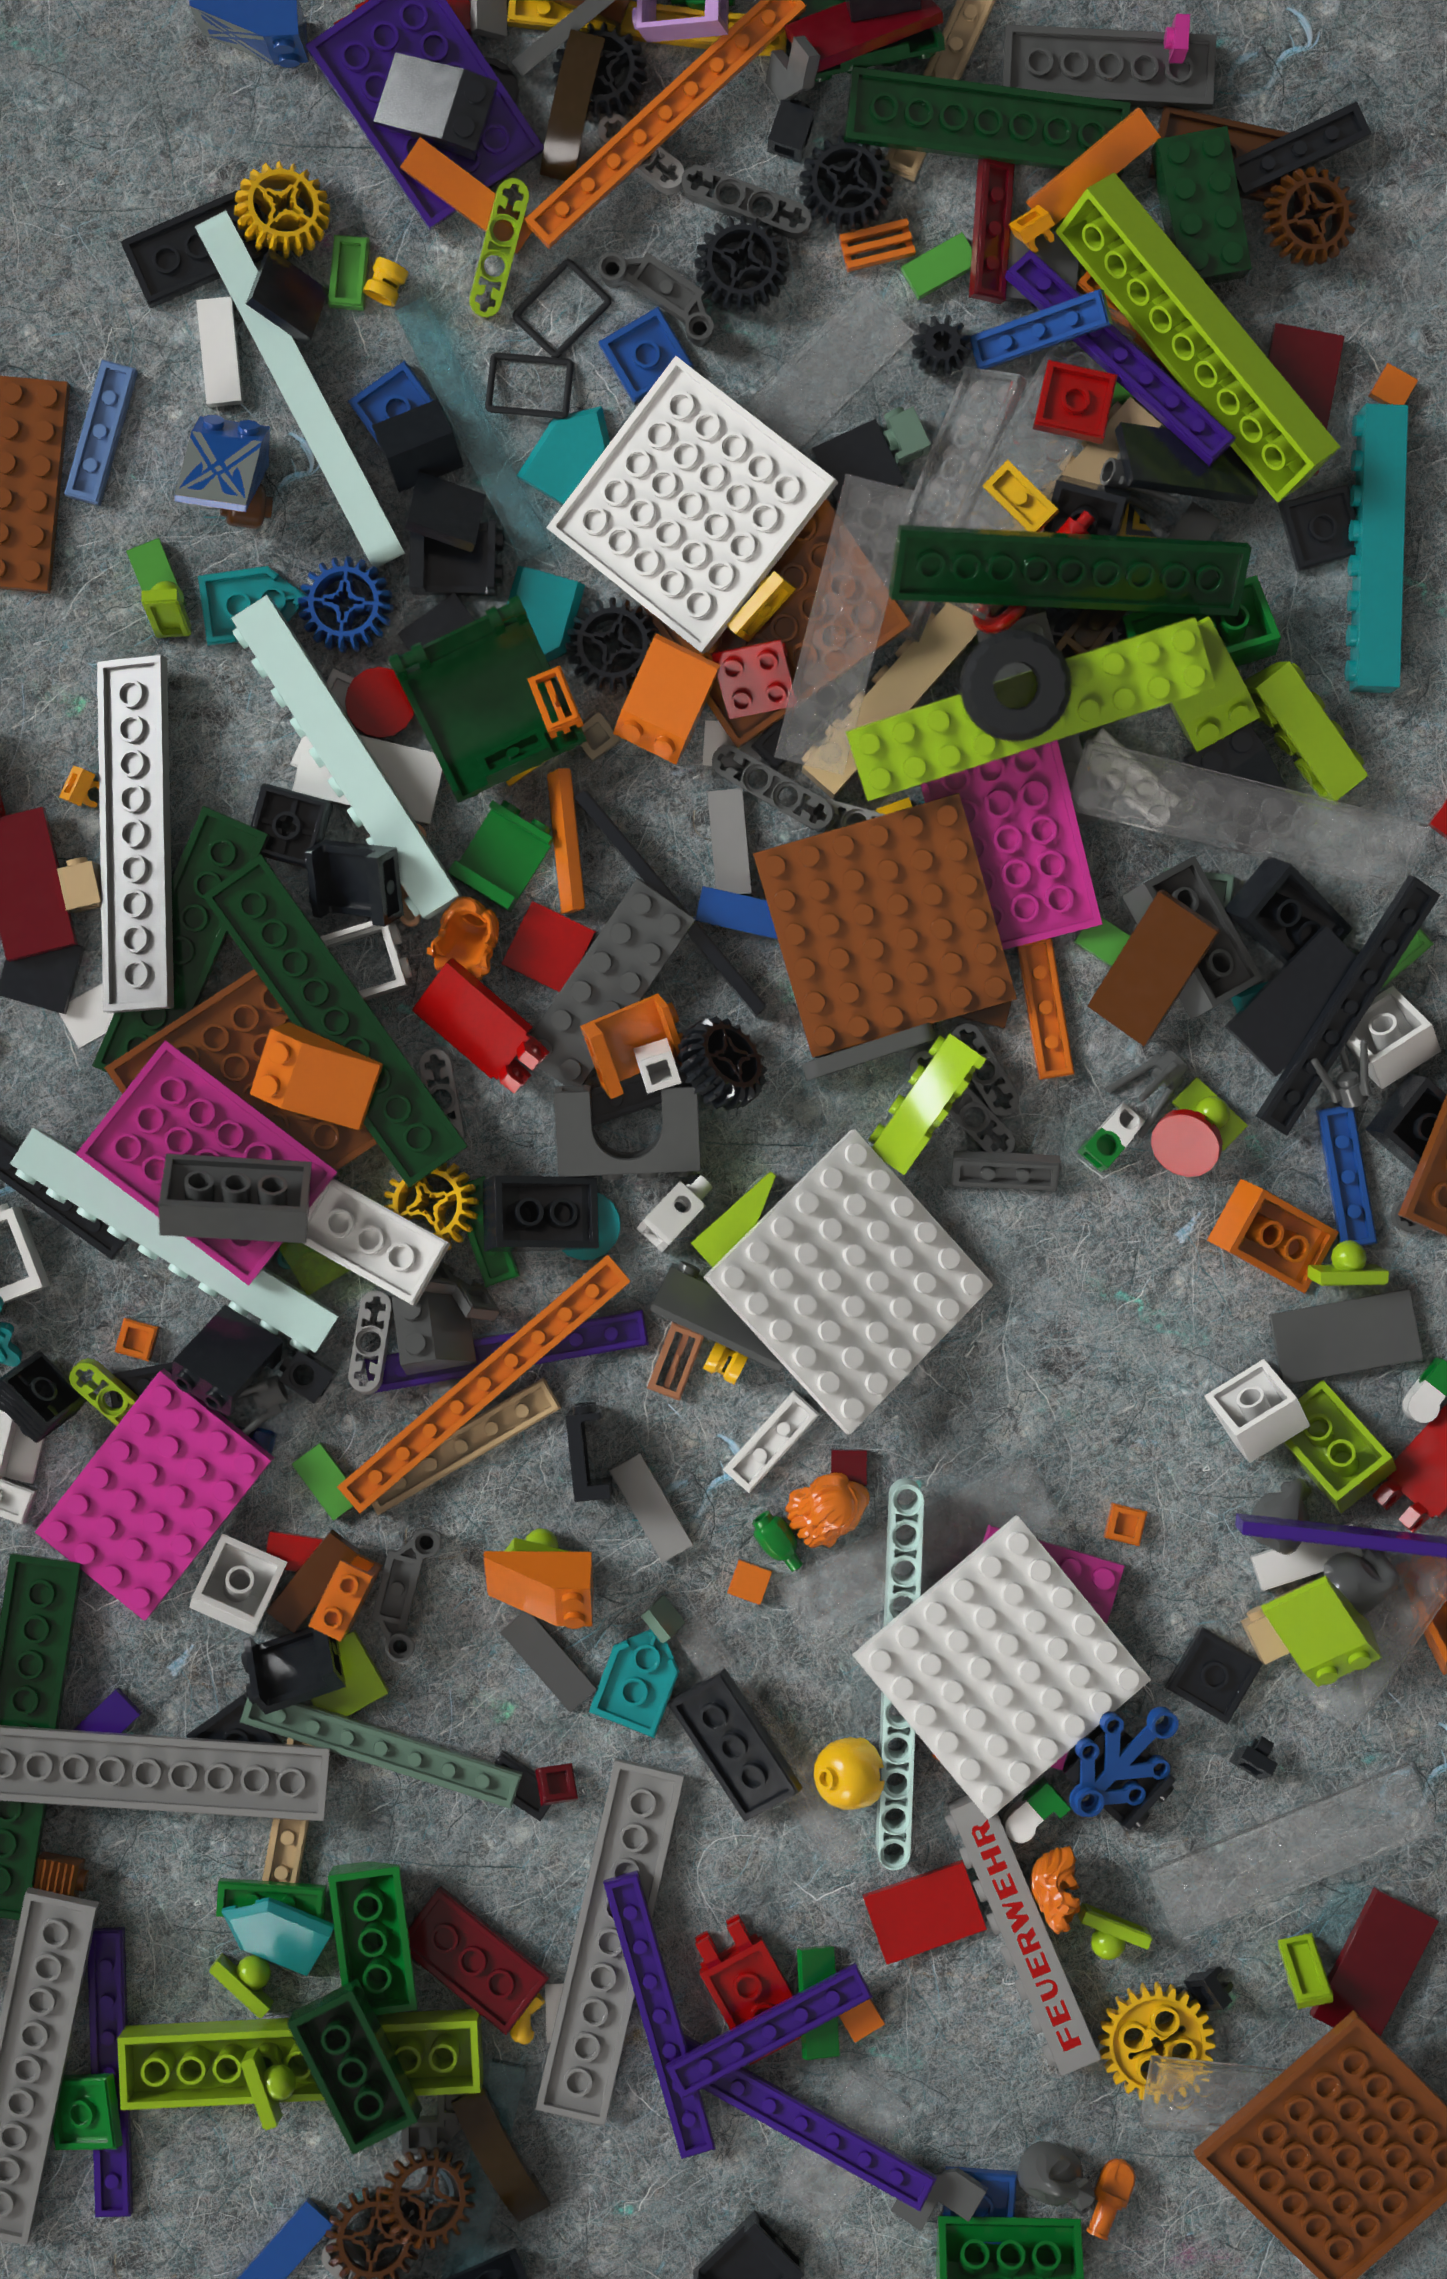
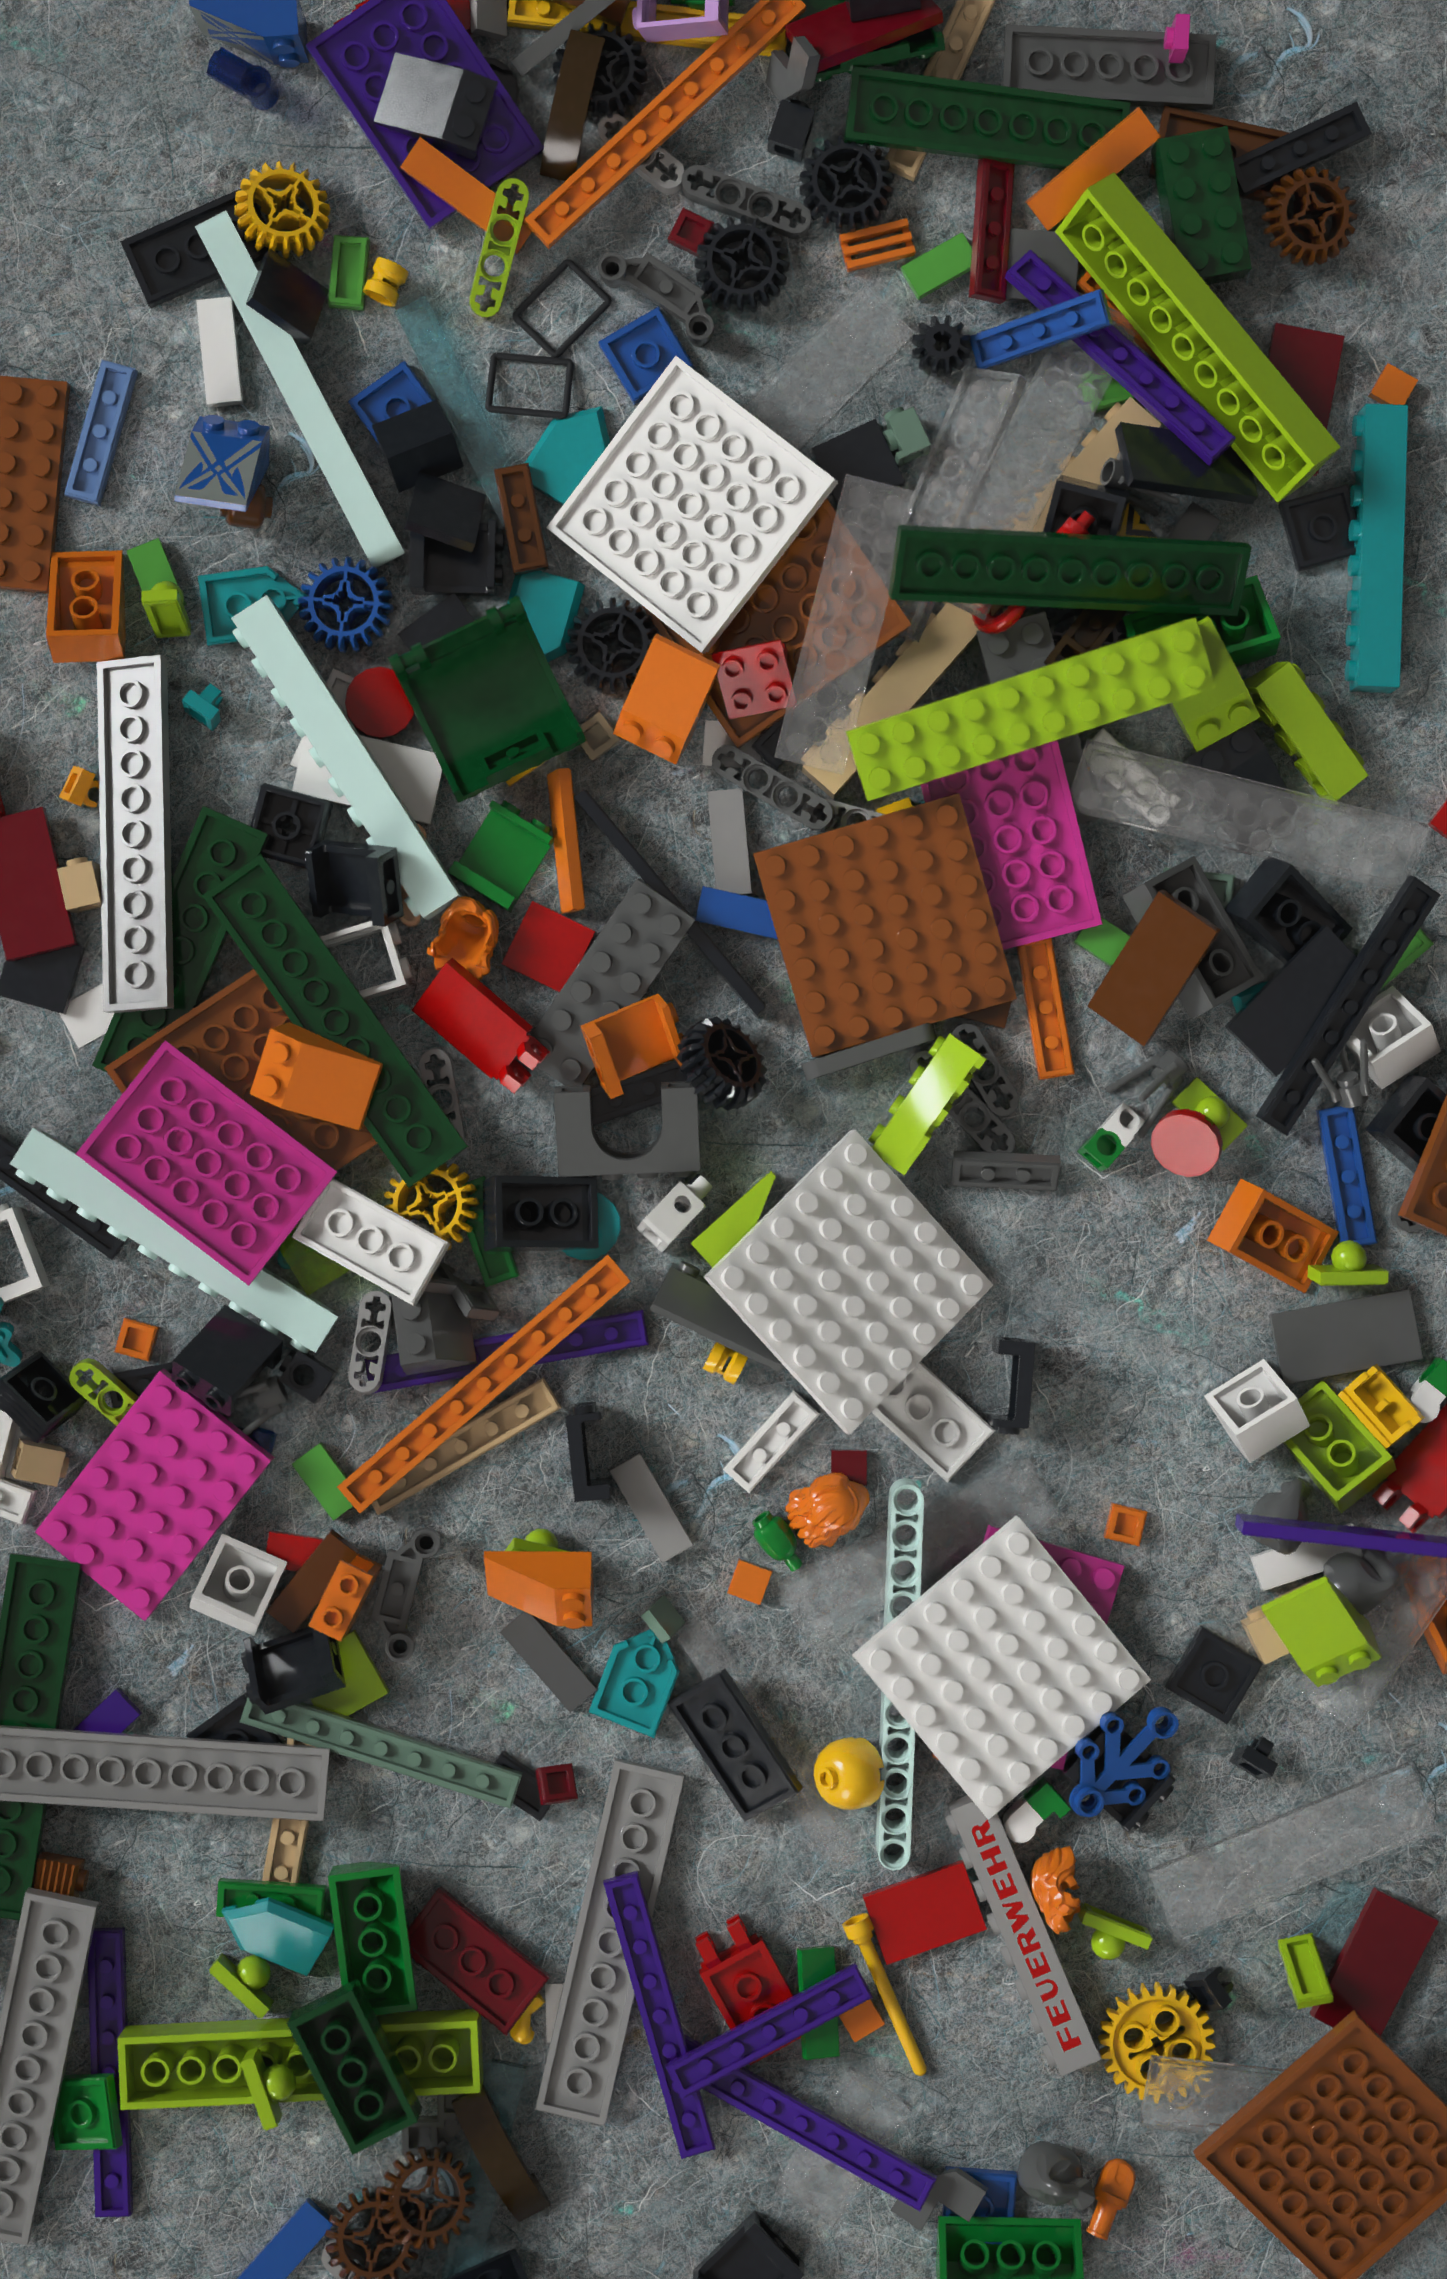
dark grey slope [159,1154,312,1243] -> none
orange tile [527,665,584,739] -> none
white brick [633,1038,681,1094] -> none
nougat tile [647,1322,704,1401] -> none
yellow plate [727,571,796,642] -> none
black tyre [960,630,1072,741] -> none
yellow plate [982,460,1059,532] -> none
light orange tile [1008,205,1055,253] -> none
red tile [1033,360,1118,444] -> none
none -> tan brick [10,1438,69,1487]
none -> orange slope [46,550,126,663]
none -> teal tile [182,683,223,732]
none -> clear blue piece [206,47,279,110]
none -> reddish brown tile [494,463,549,575]
none -> dark red tile [668,208,714,257]
none -> yellow piece [842,1913,927,2076]
none -> white tile [872,1361,995,1483]
none -> black panel [987,1336,1035,1435]
none -> yellow hinge [1338,1364,1425,1449]

